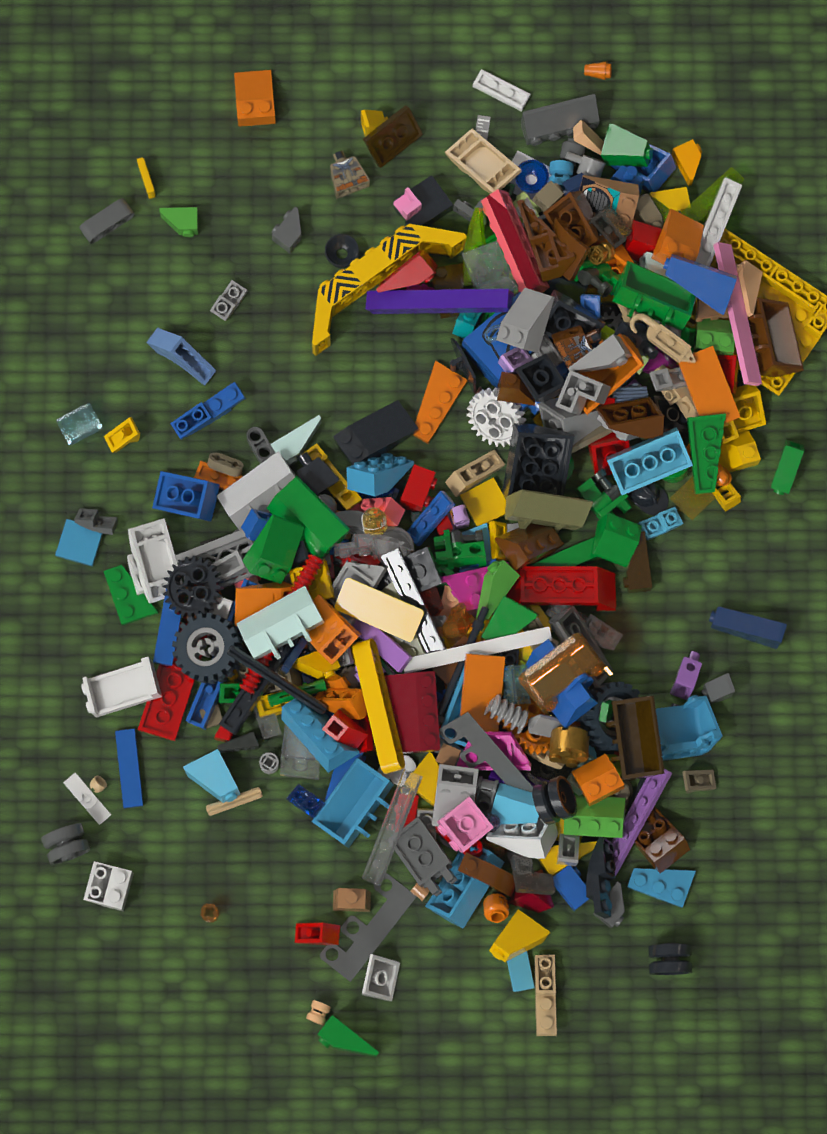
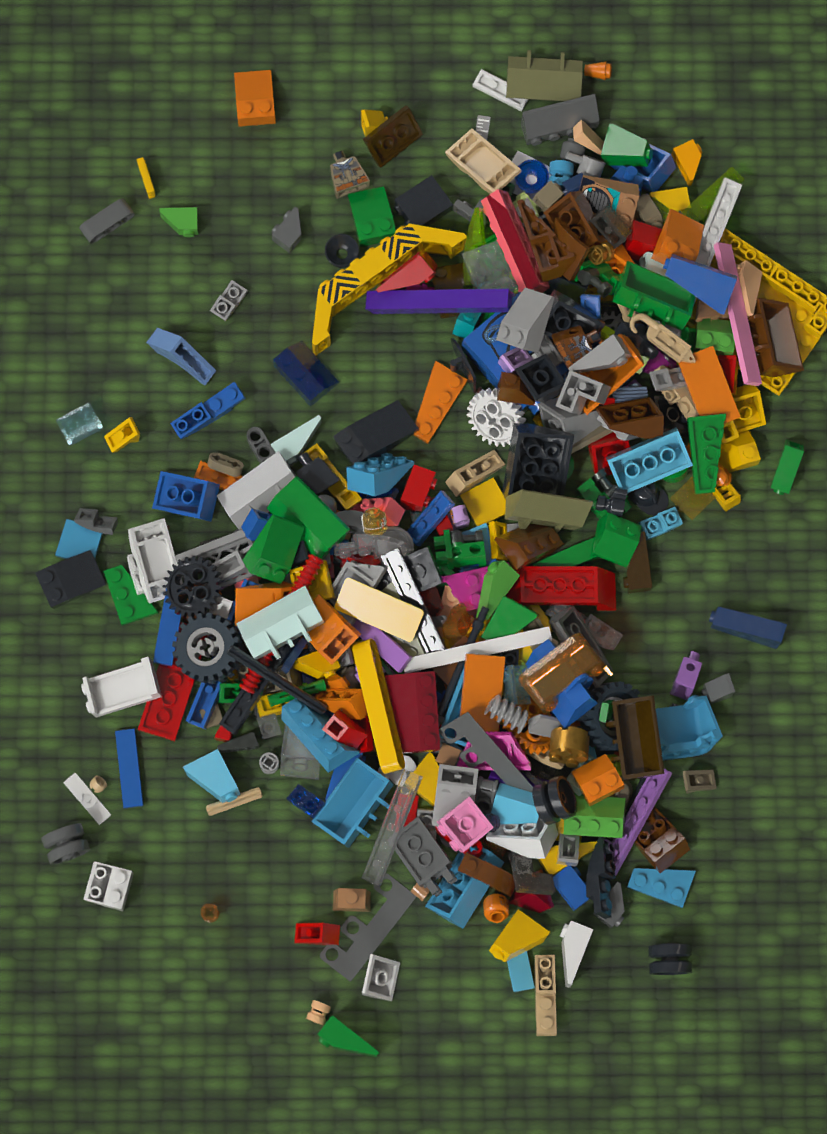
bright pink panel [393,187,422,221] -> none
none -> black slope [35,550,106,609]
none -> clear blue slope [273,341,339,407]
none -> green slope [348,186,396,247]
none -> olive piece [506,50,583,101]
none -> white slope [560,921,593,988]
none -> black piece [595,487,628,517]

